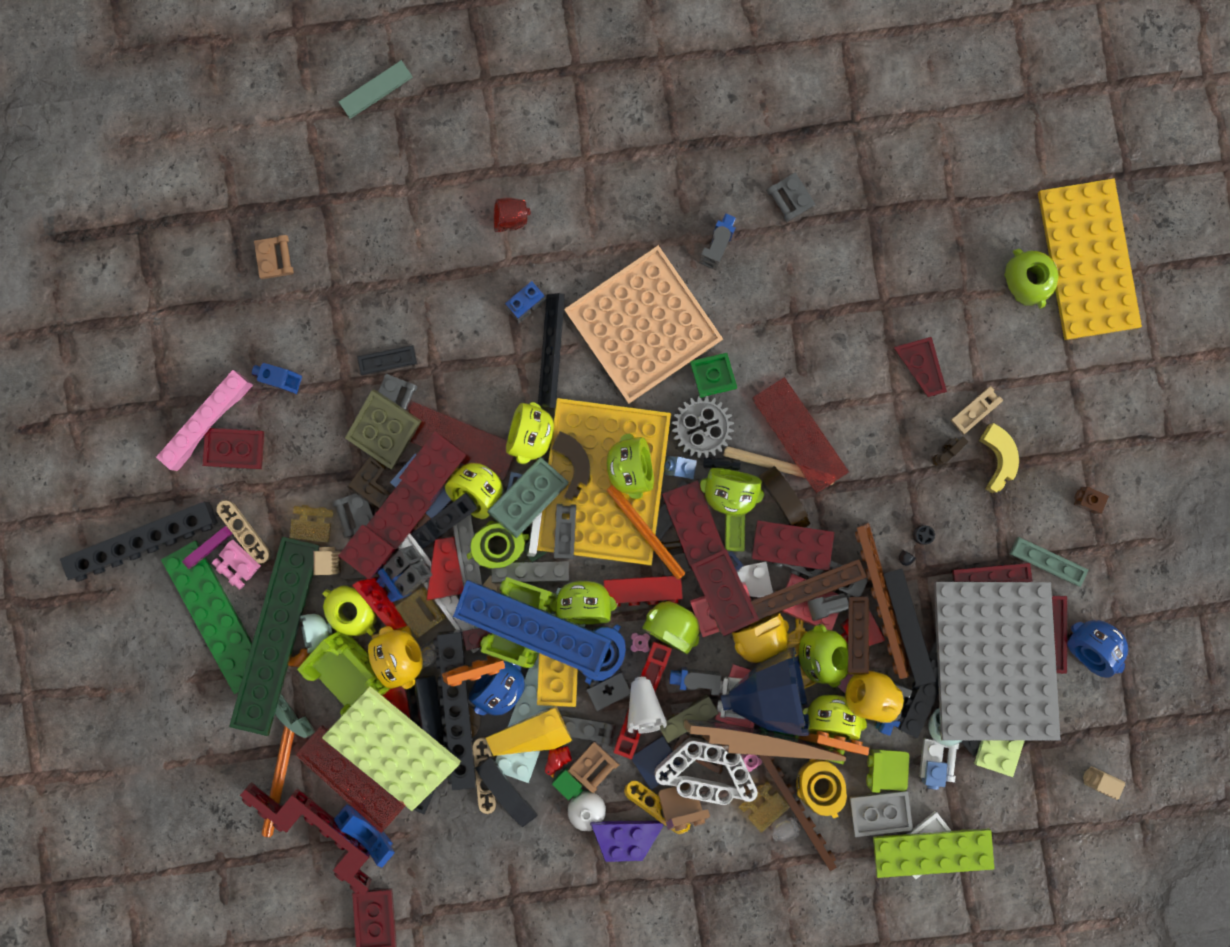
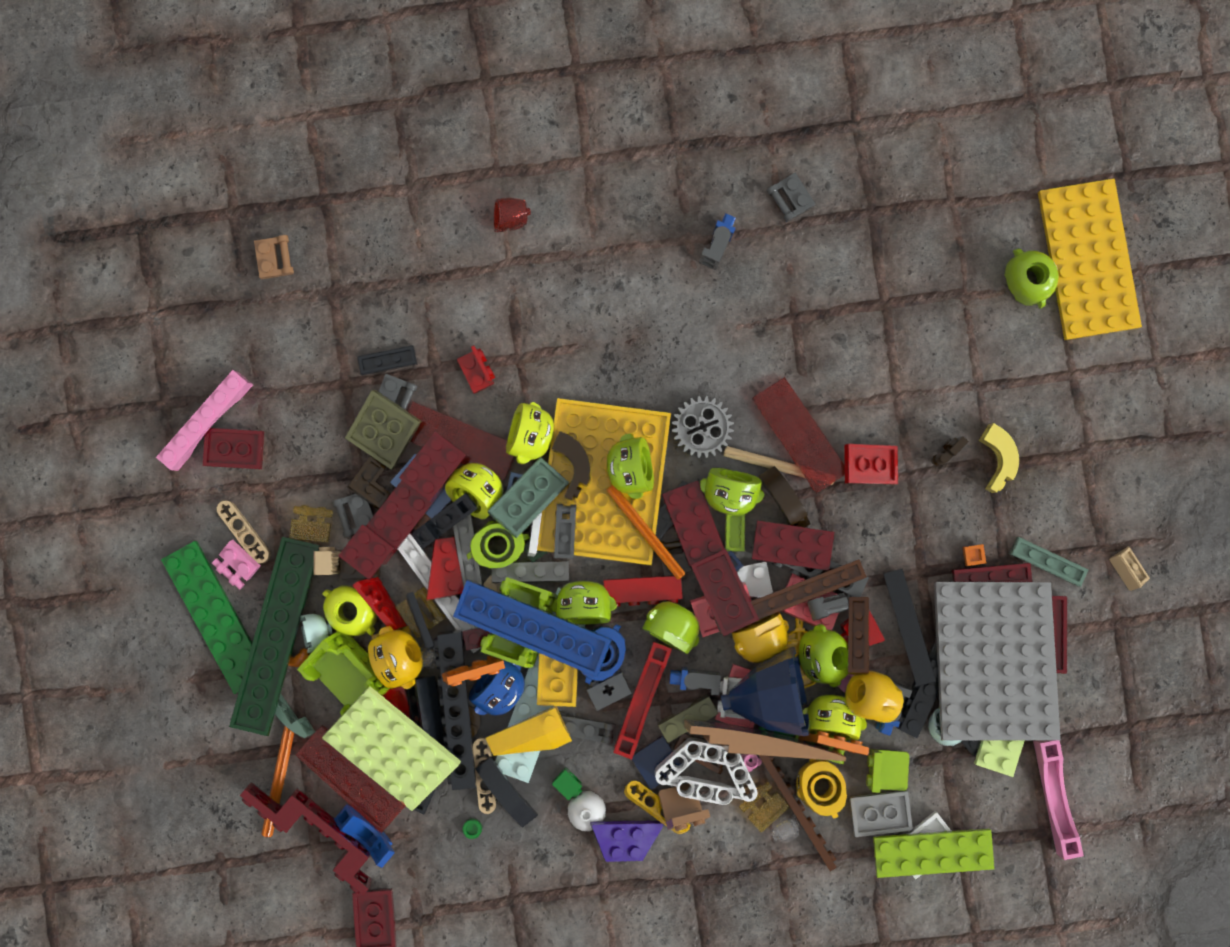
black brick [60,501,218,582] -> none
magenta beam [182,526,233,569] -> none
blue torso [252,363,302,394] -> none
sand green tile [339,60,413,119] -> none
dark grey hips [377,545,432,602] -> none
blue hips [505,281,546,324] -> none
black plate [538,293,565,408] -> none
red animal [544,746,572,778] -> none
light nougat plate [564,245,723,404] -> none
medium nougat plate [568,741,620,793] -> none
white cone [627,677,667,733] -> none
bright pink plate [630,633,650,653] -> none
medium blue bracket [664,456,696,479] -> none
green plate [690,353,737,398] -> none
black axle [703,457,741,470] -> none
dark orange plate [855,523,911,679] -> none
dark red wing [894,337,947,397] -> none
black hinge [899,549,916,566] -> none
black wheel [913,525,935,545] -> none
white plate [919,738,959,782] -> none
medium blue bracket [922,760,947,790] -> none
tan plate [950,386,1003,435] -> none
blue piece [1067,620,1128,678] -> none
reddish brown brick [1074,487,1109,514] -> none
tan brick [1083,766,1125,800] -> none
none -> black tile [406,592,434,651]
none -> red bracket [457,345,495,394]
none -> green tile [462,818,482,839]
none -> red plate [844,444,898,485]
none -> orange plate [962,544,986,566]
none -> bright pink arch [1033,740,1084,860]
none -> tan slope [1109,546,1150,591]

